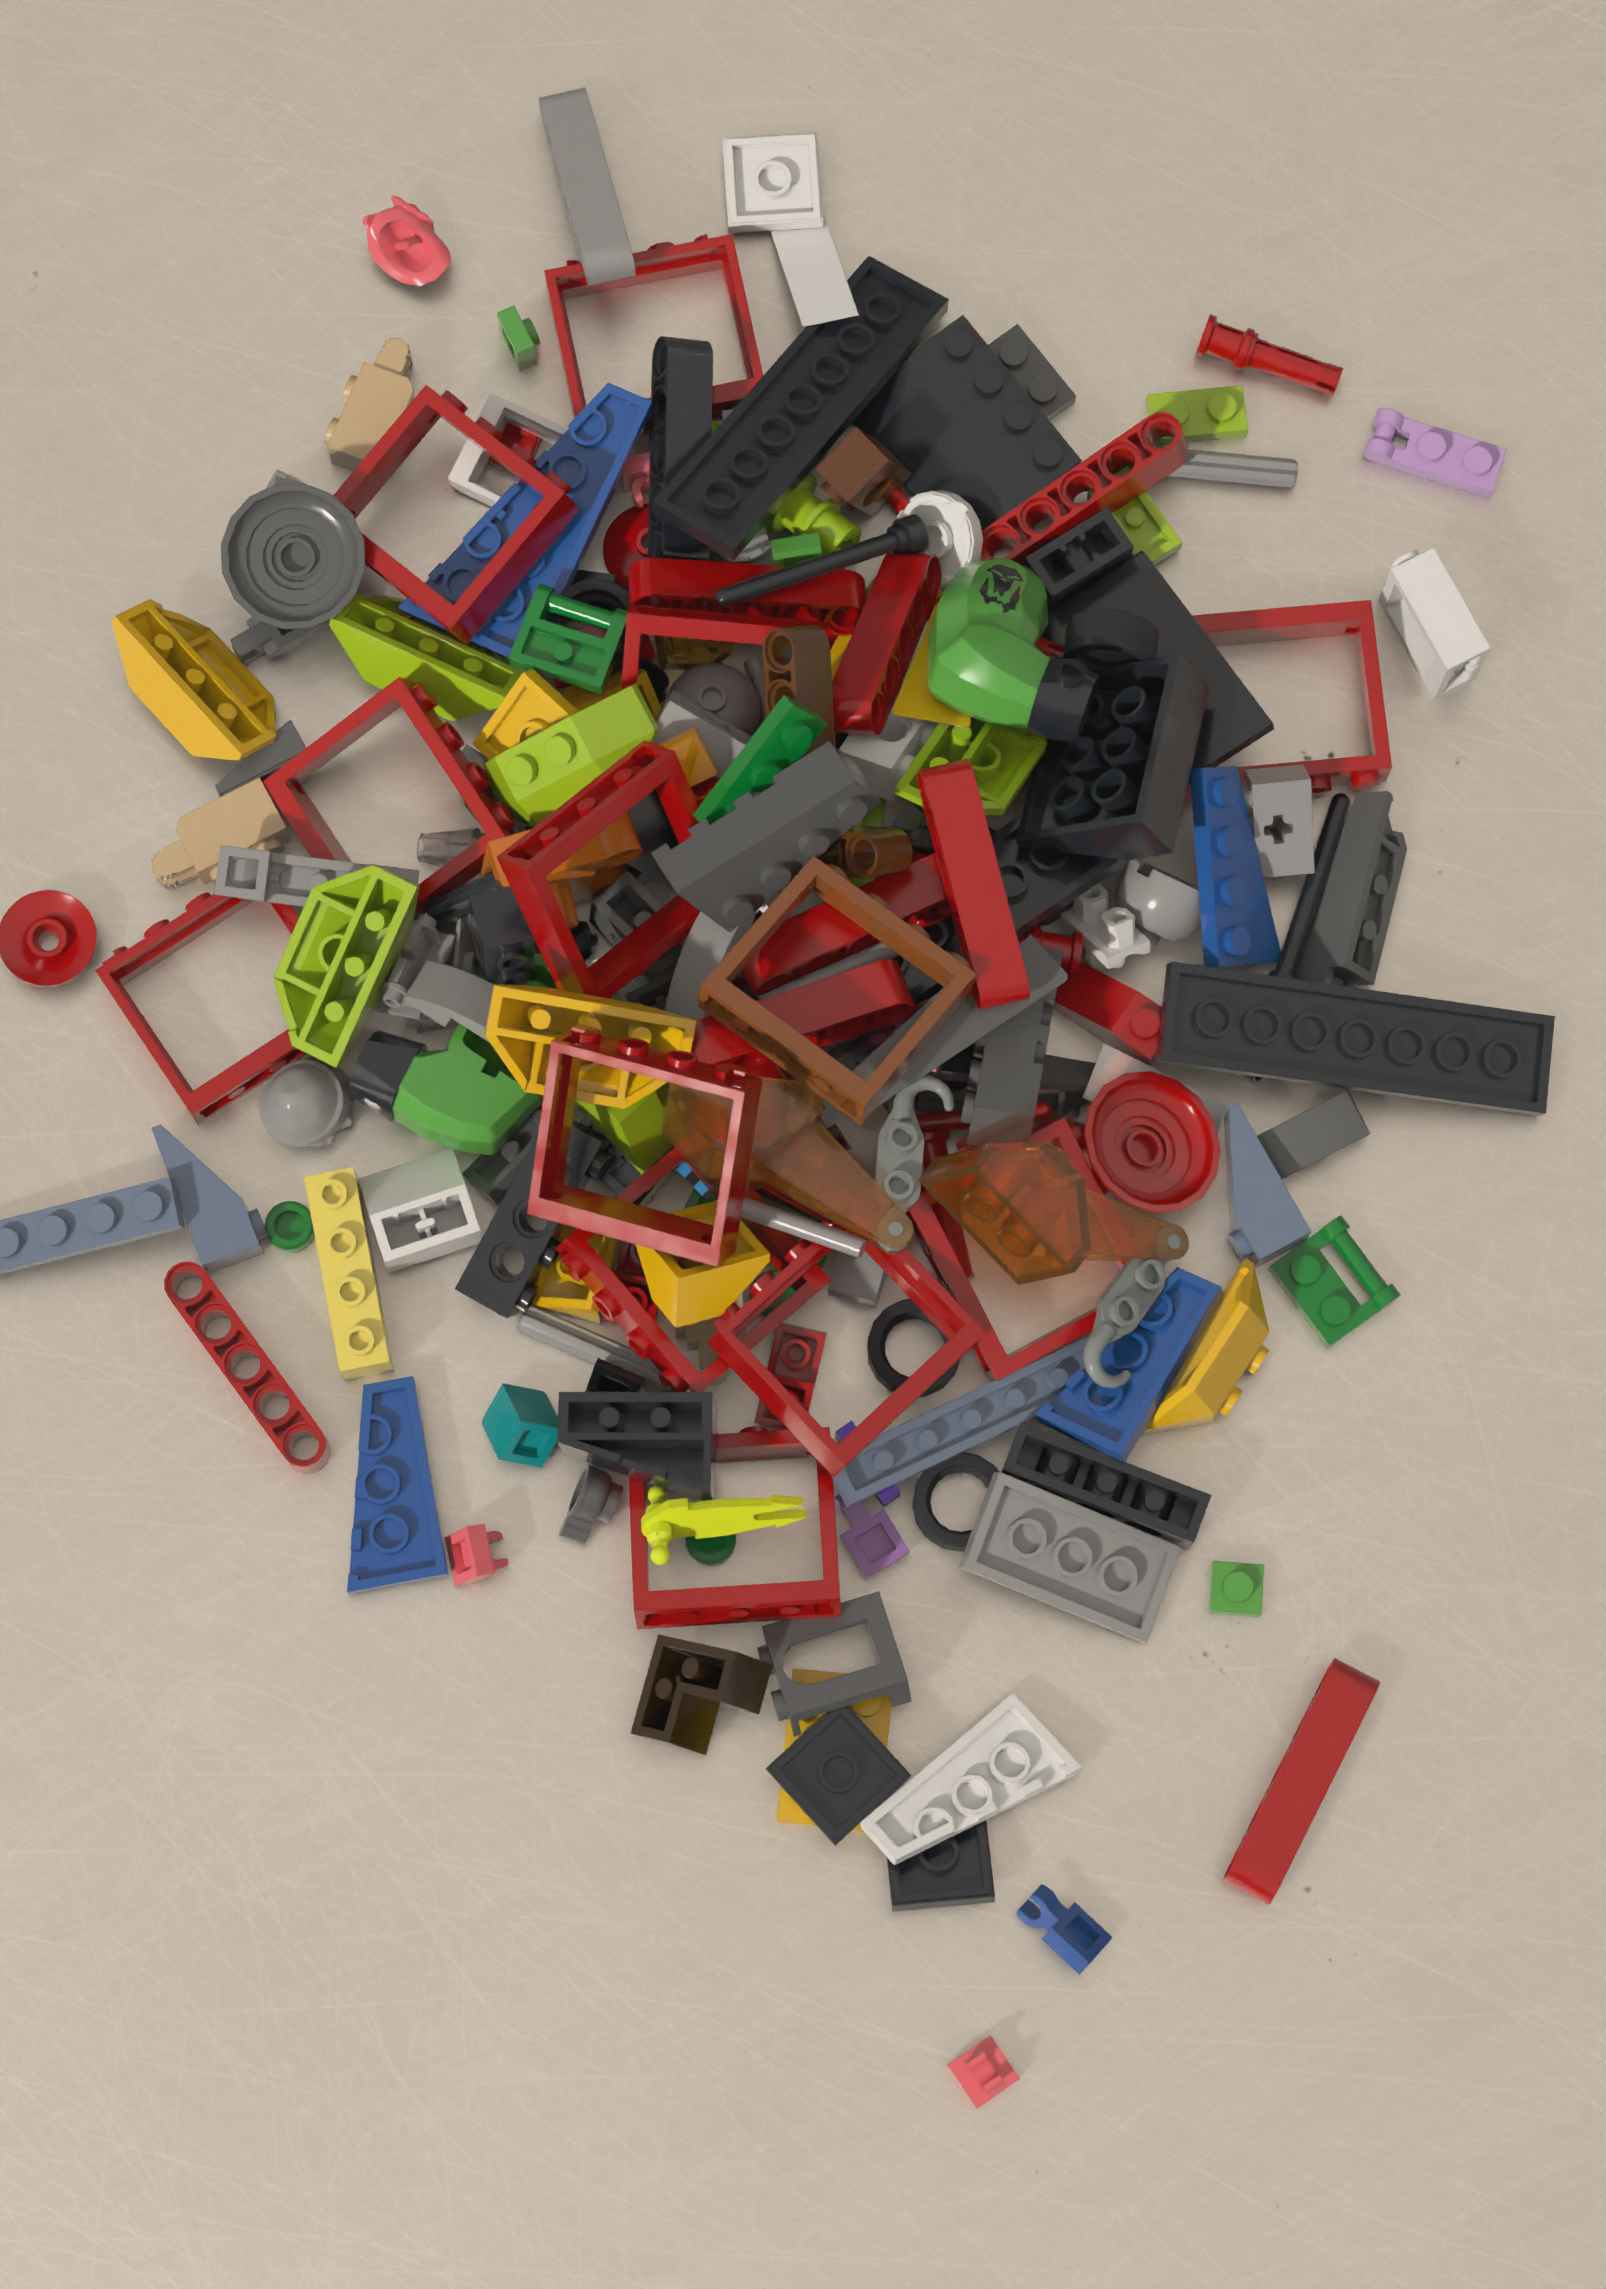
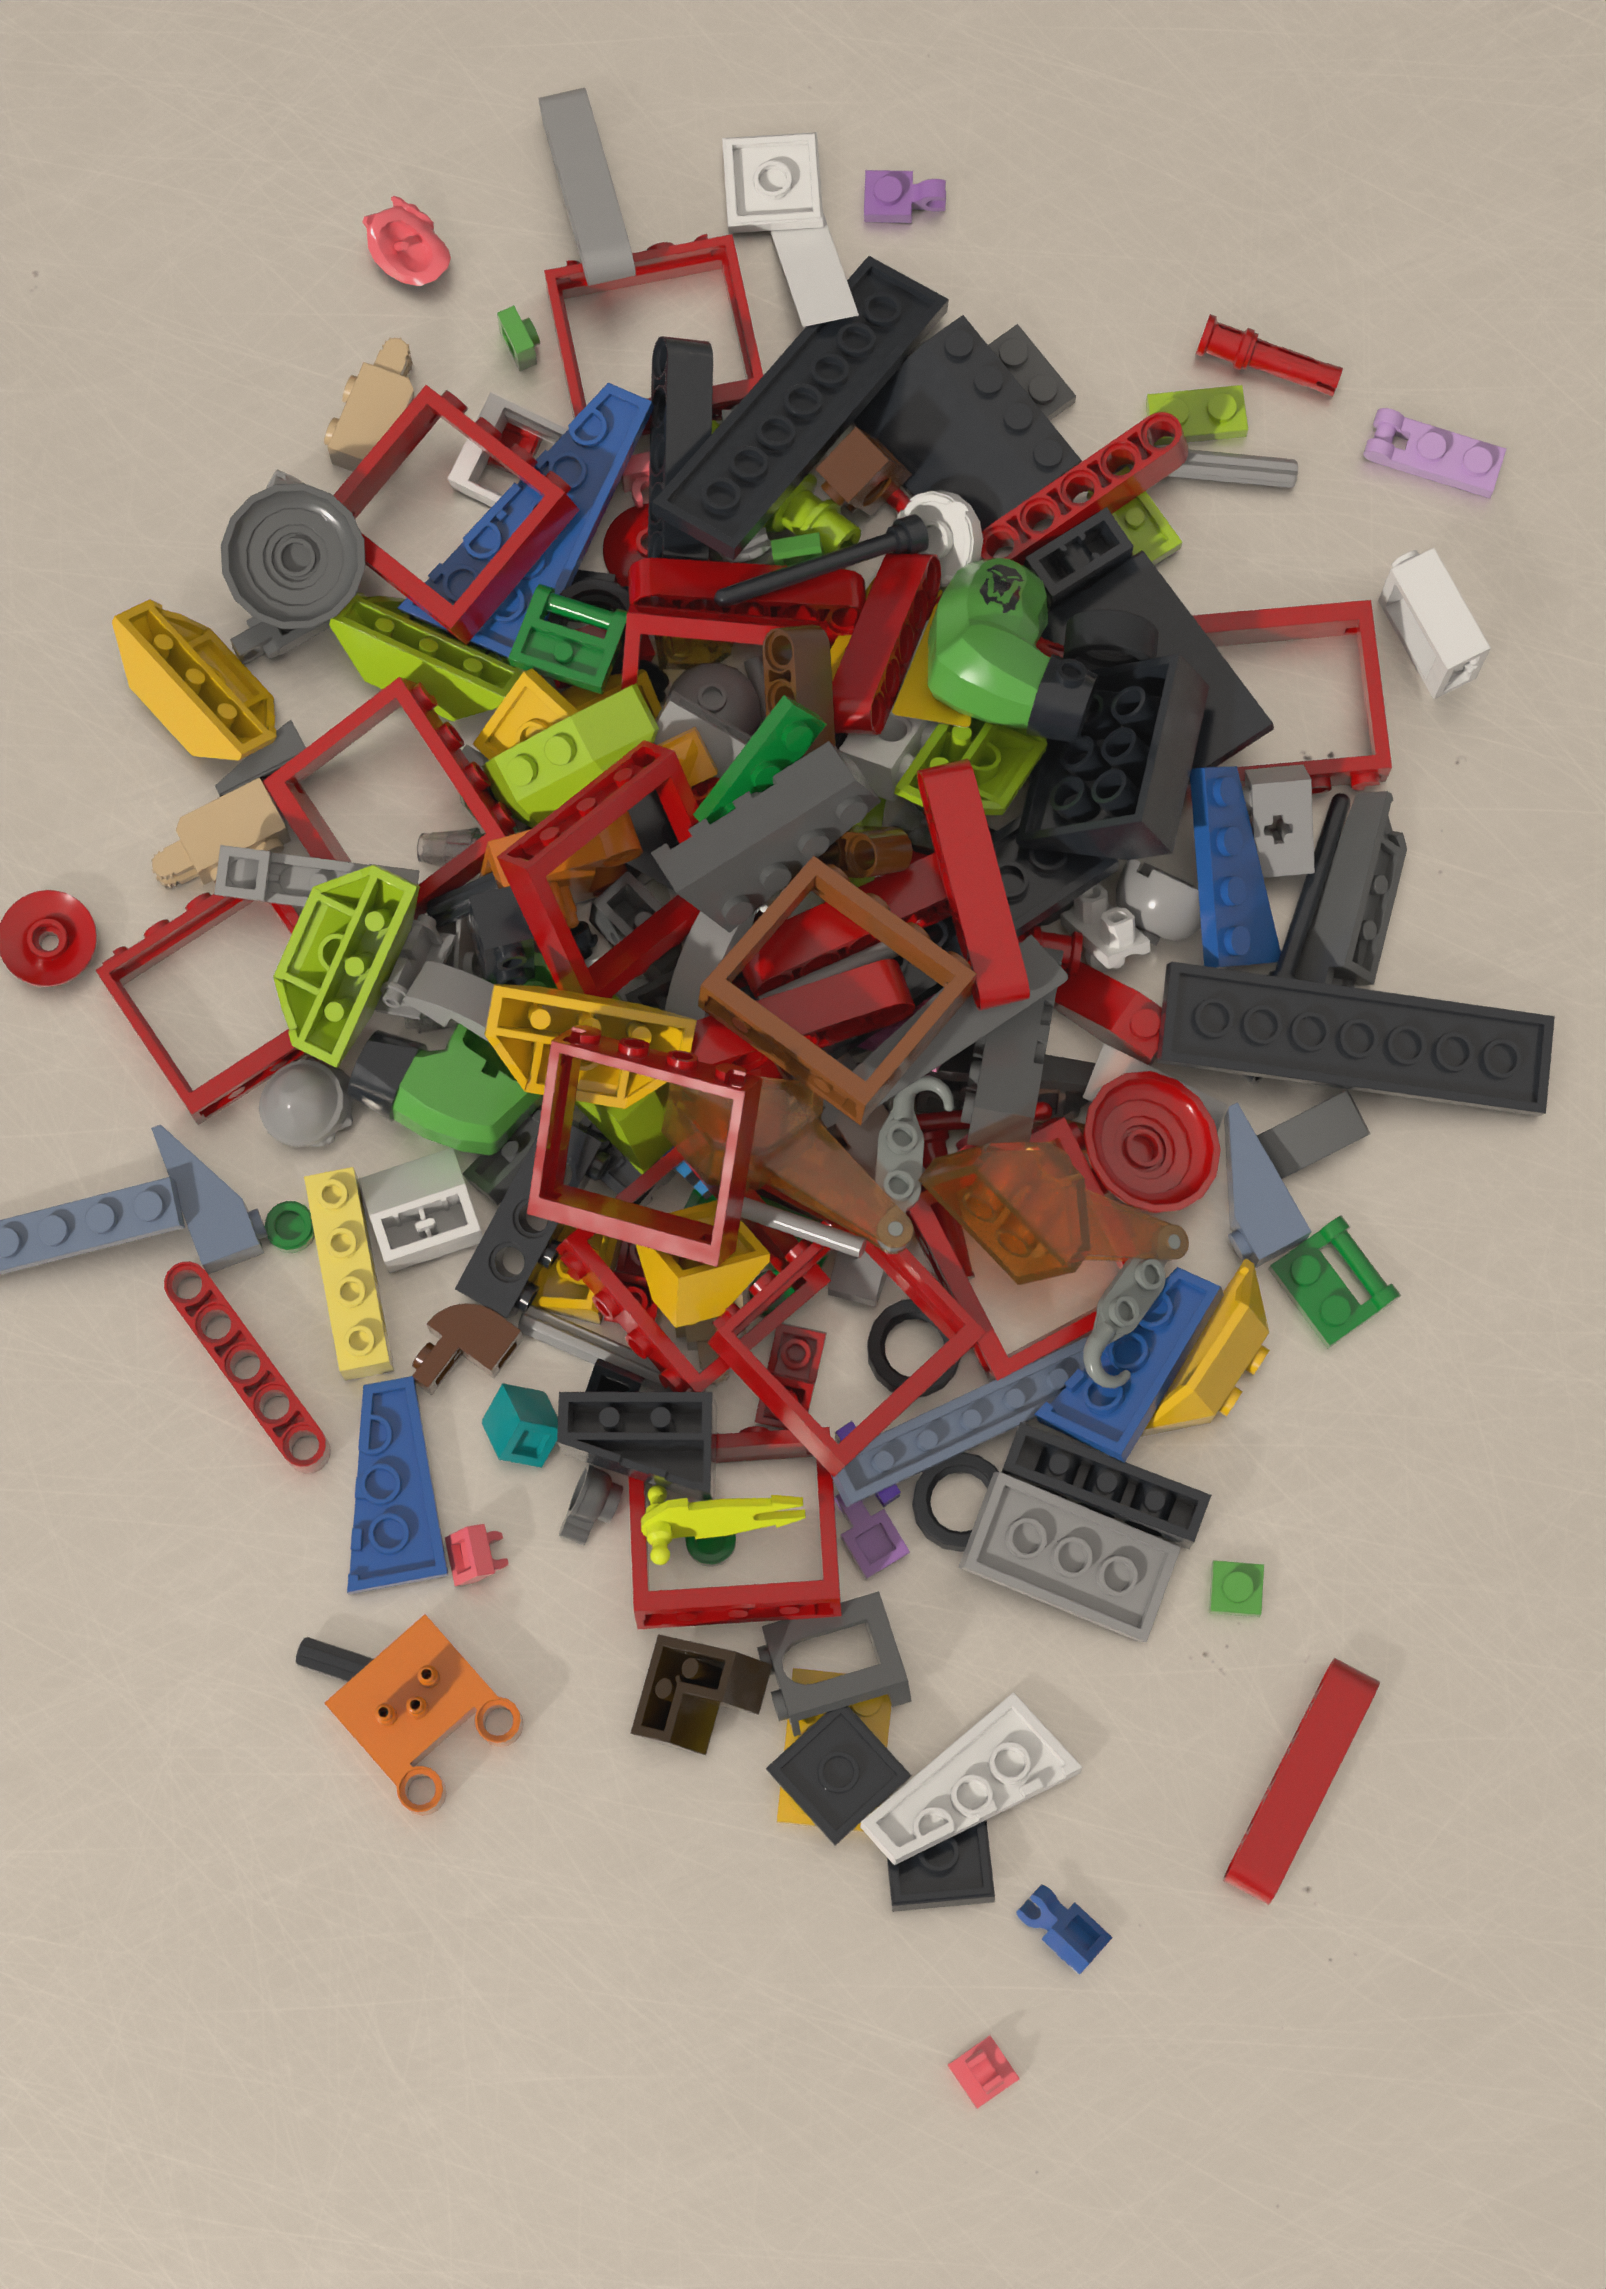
none -> orange piece [296,1614,524,1816]
none -> reddish brown brick [412,1303,524,1395]
none -> medium lavender plate [864,170,946,223]

